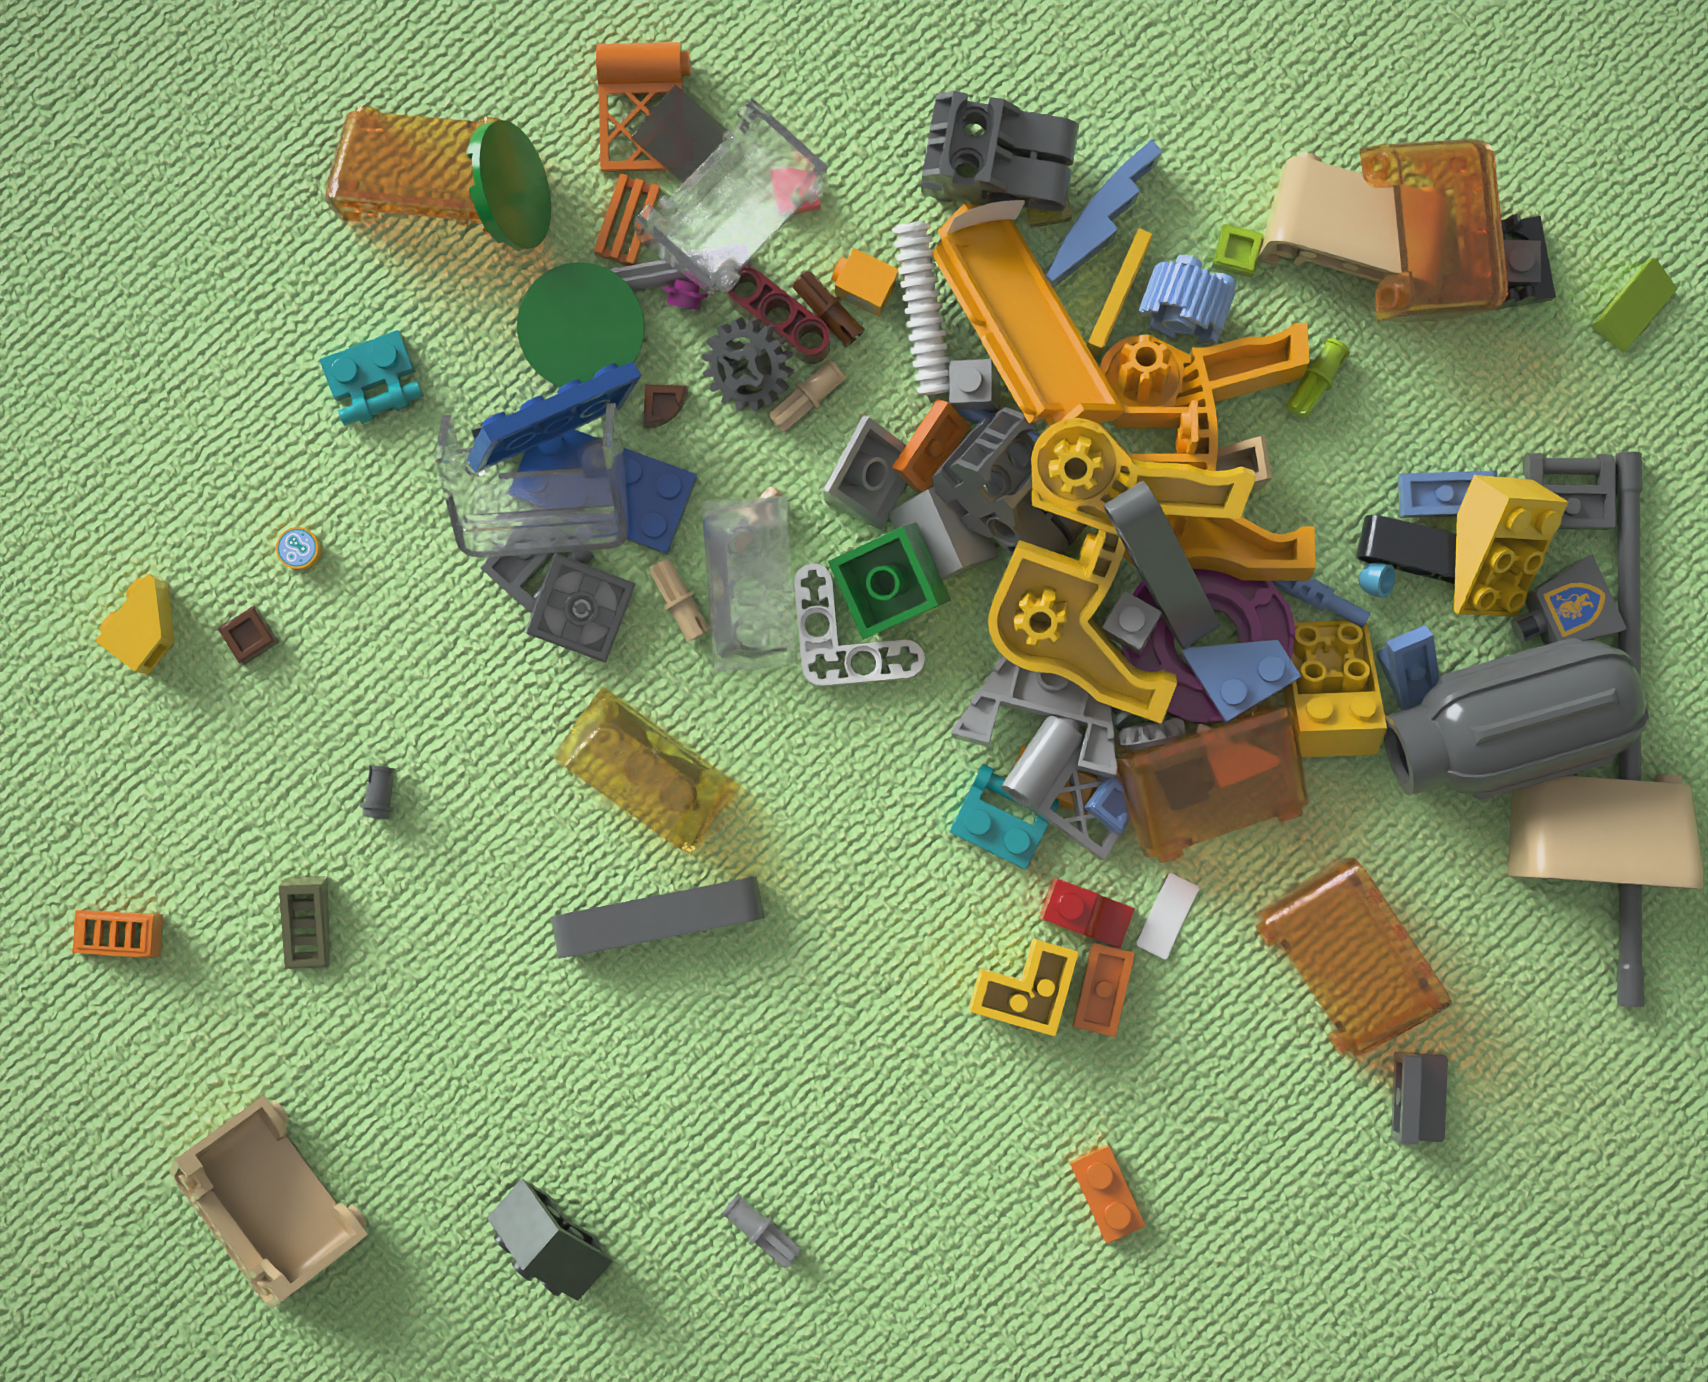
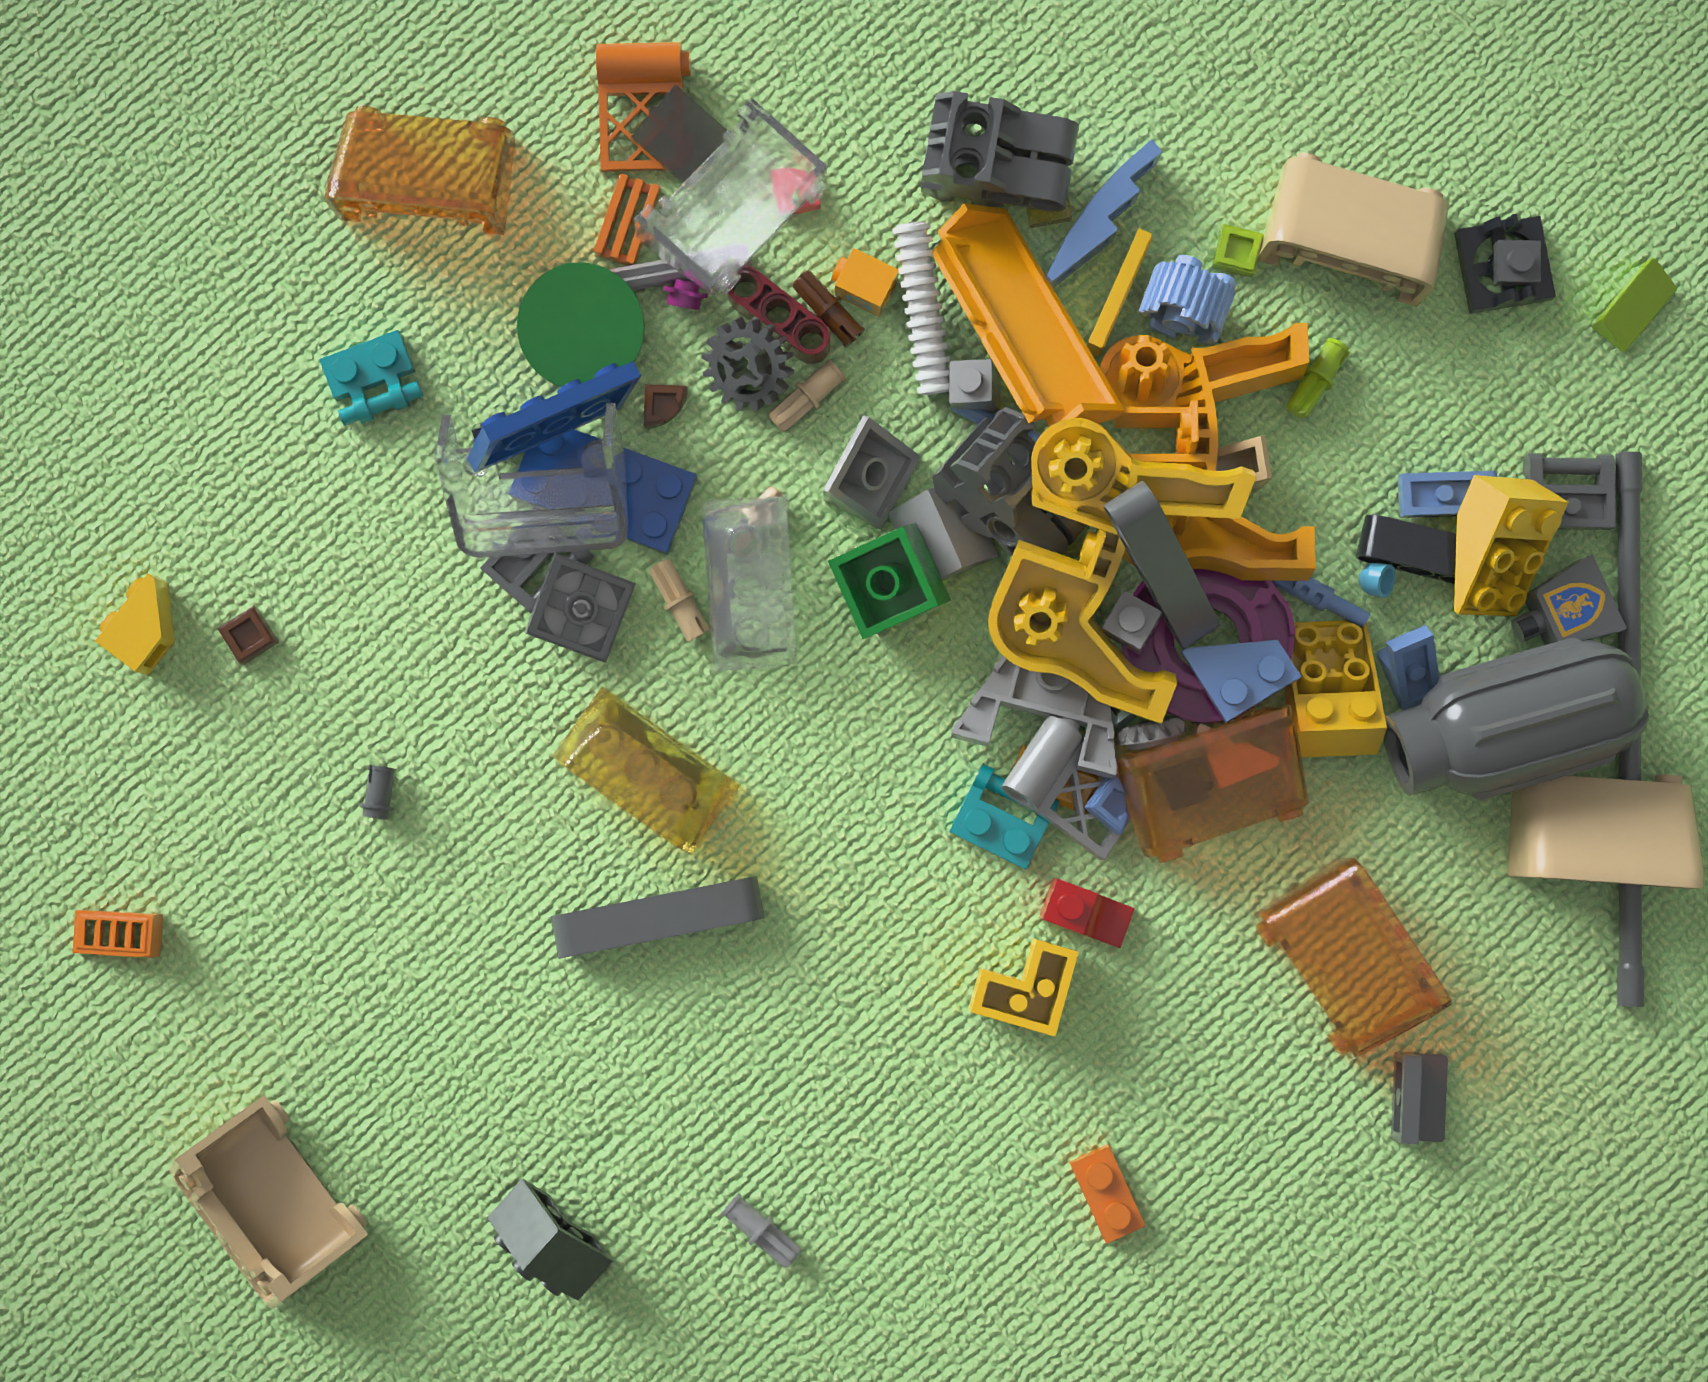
tile [276,527,322,571] -> none
olive slope [278,876,330,969] -> none
green tile [467,120,551,251] -> none
white beam [794,563,925,687] -> none
orange plate [891,399,971,493] -> none
white sticker [946,200,1025,236] -> none
orange plate [1072,942,1135,1037] -> none
white sticker [1137,873,1199,959] -> none
clear orange windscreen [1360,139,1508,322] -> none

